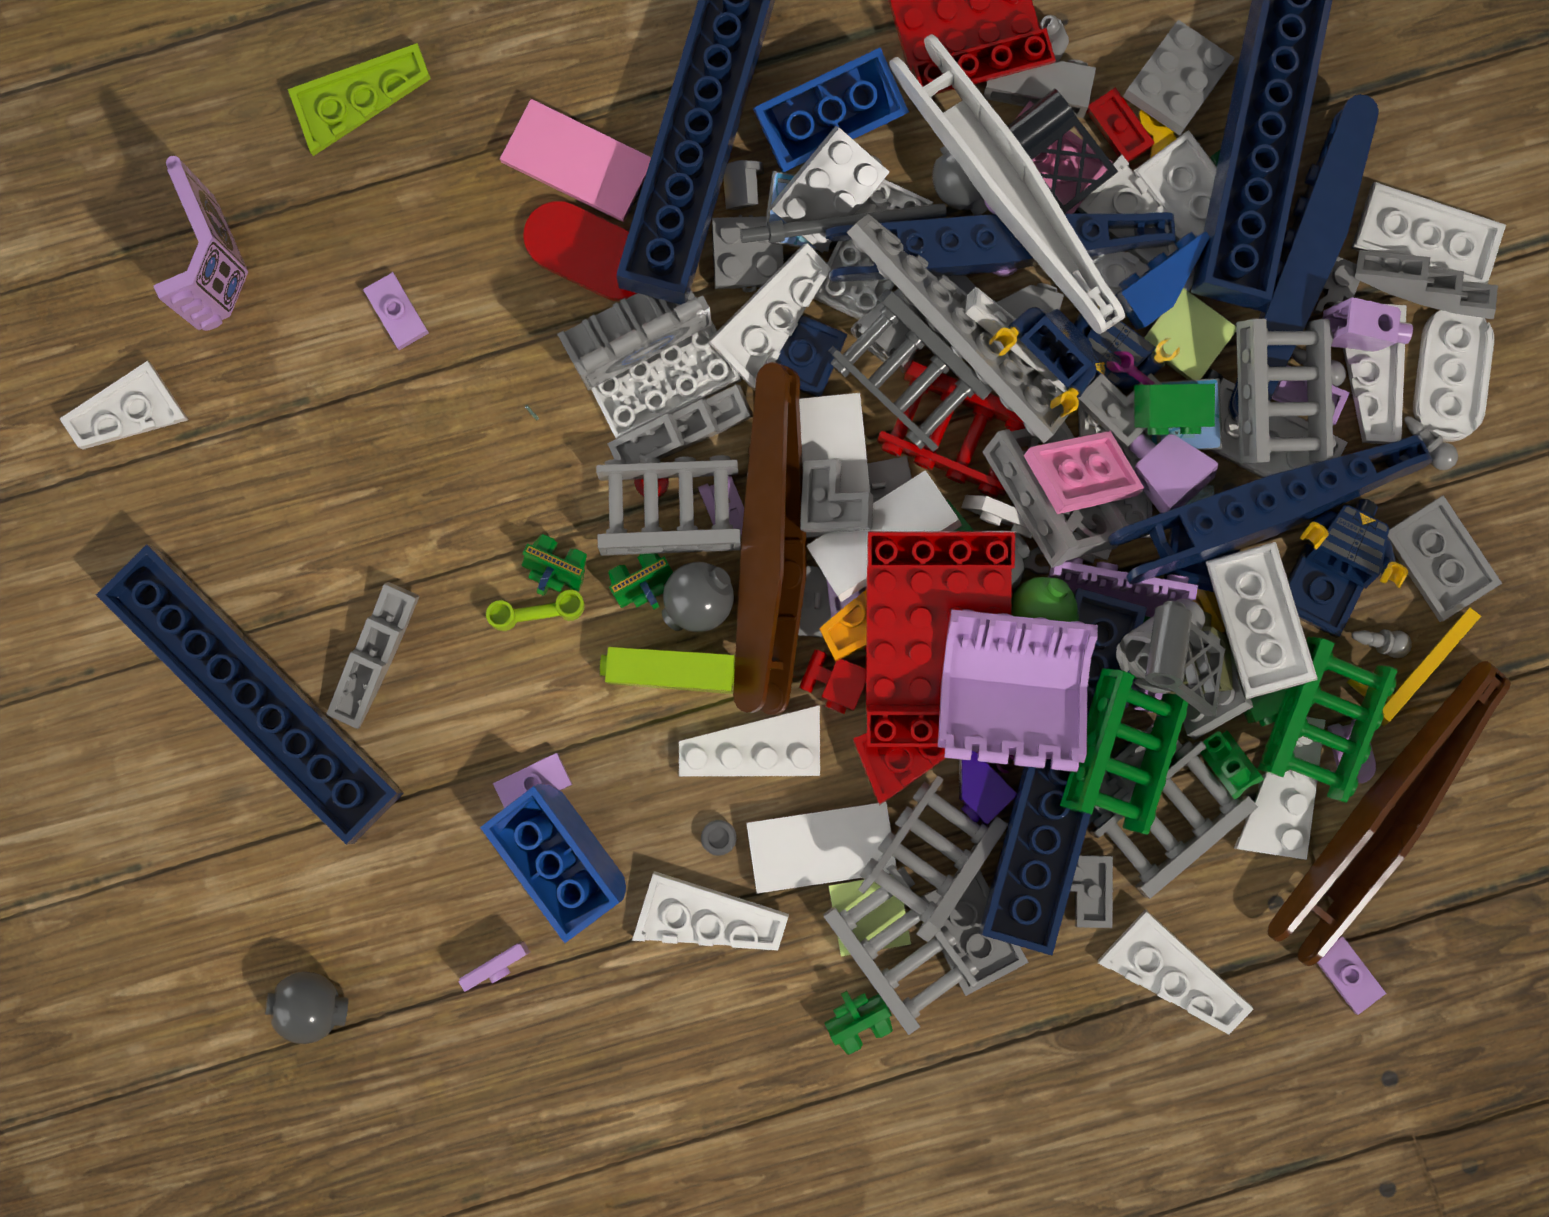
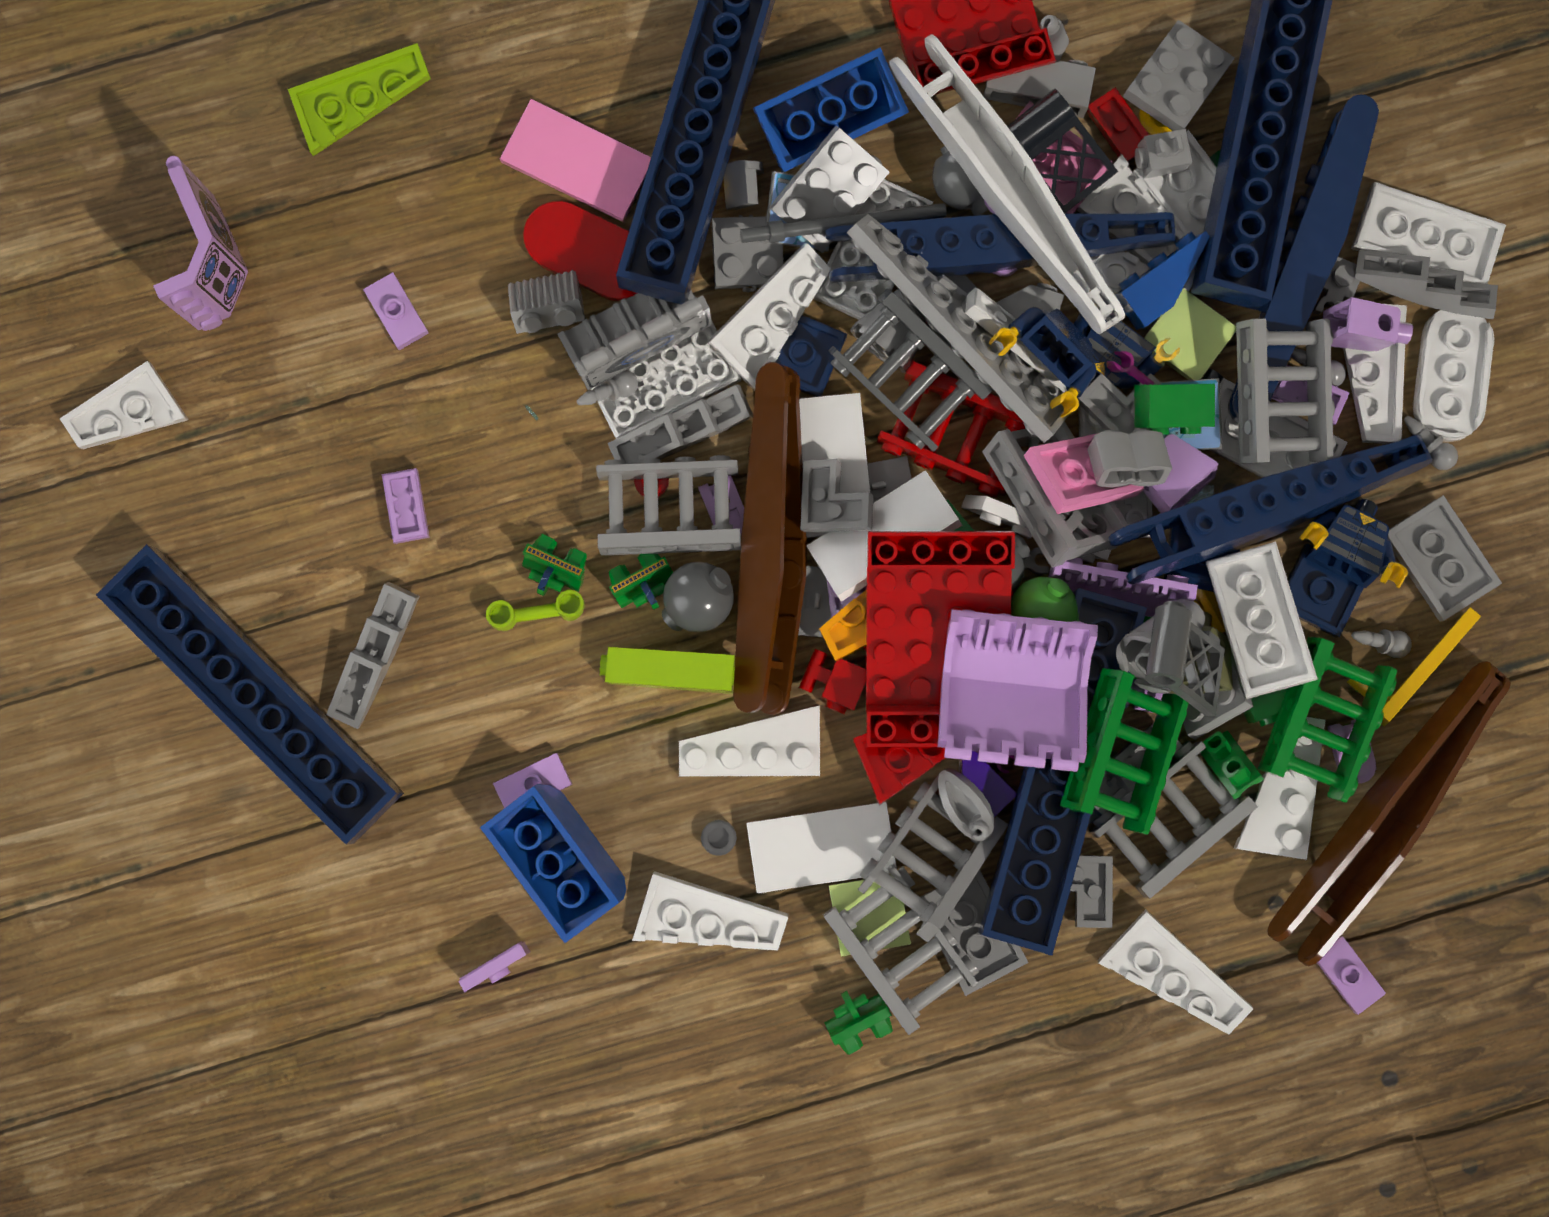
dark grey brick [265,971,348,1044] -> none
none -> lavender plate [382,468,430,544]
none -> light grey brick [508,270,585,334]
none -> light grey bar [577,370,638,405]
none -> light grey arm [938,768,994,841]
none -> light grey brick [1087,429,1172,487]
none -> light grey brick [1135,129,1193,179]

